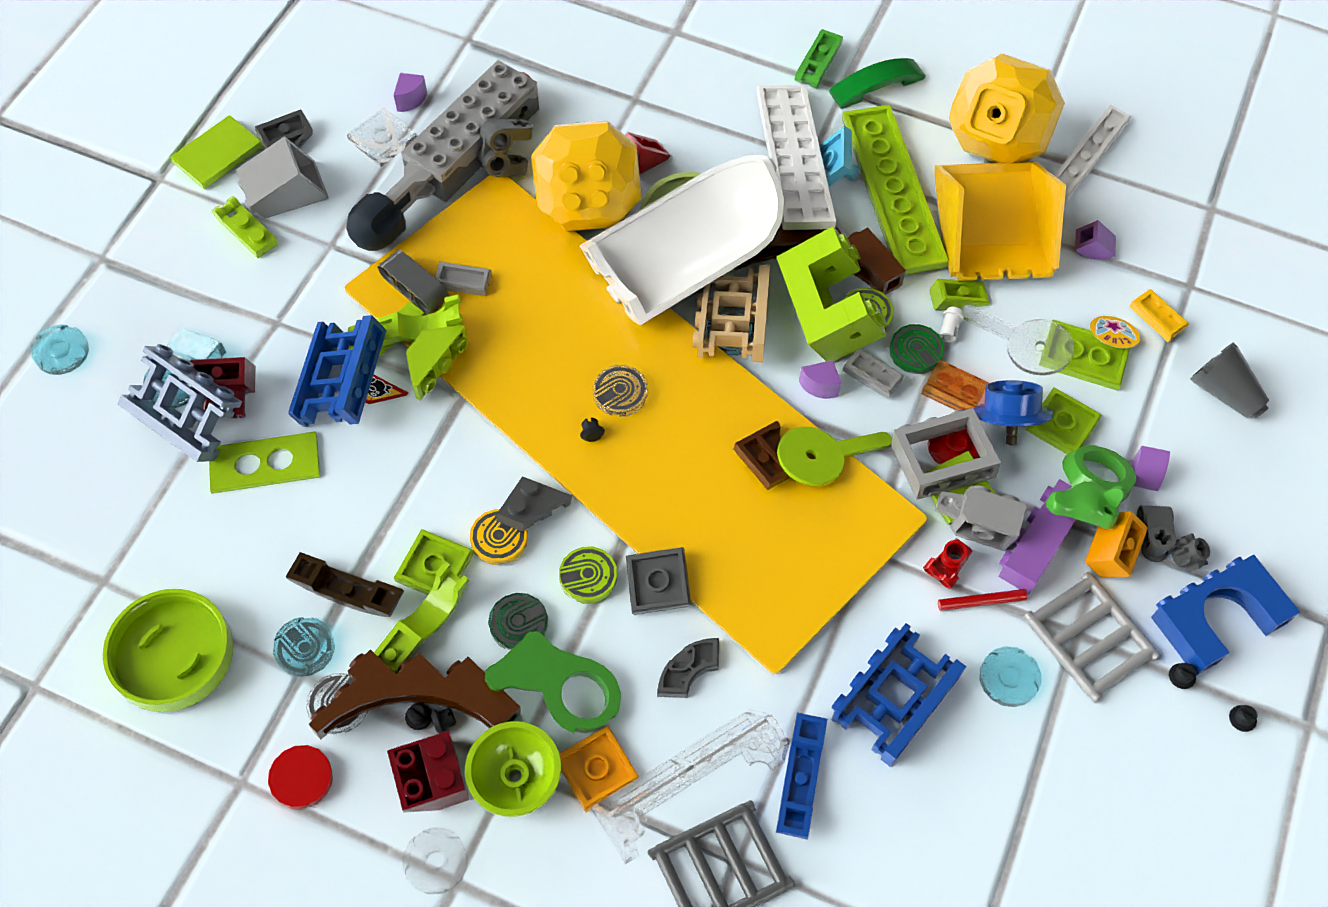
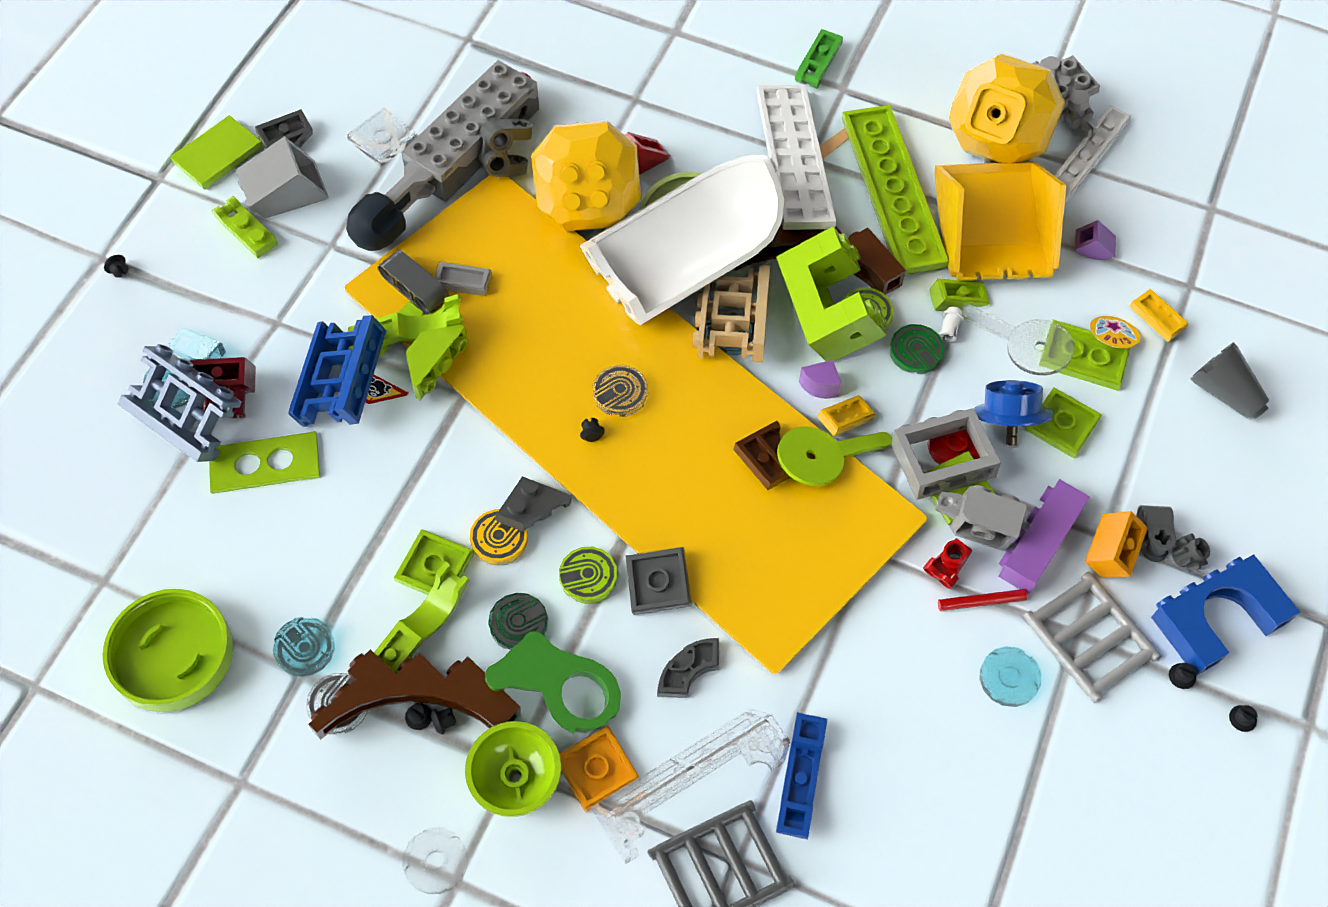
clear light blue tile [31,324,89,375] -> none
red tile [268,745,333,810] -> none
dark brown slope [285,552,404,617] -> none
dark red slope [387,731,469,812] -> none
medium lavender brick [393,73,427,112] -> none
medium azure tile [819,126,859,186] -> none
green slope [829,58,926,109] -> none
blue fence [831,623,967,767] -> none
light grey plate [842,349,904,399] -> none
clear orange plate [921,359,989,411] -> none
bright green animal [1046,445,1137,529] -> none
medium lavender brick [1131,445,1170,491] -> none
none -> black piece [104,254,129,278]
none -> yellow plate [817,395,876,436]
none -> light grey piece [1033,55,1100,137]

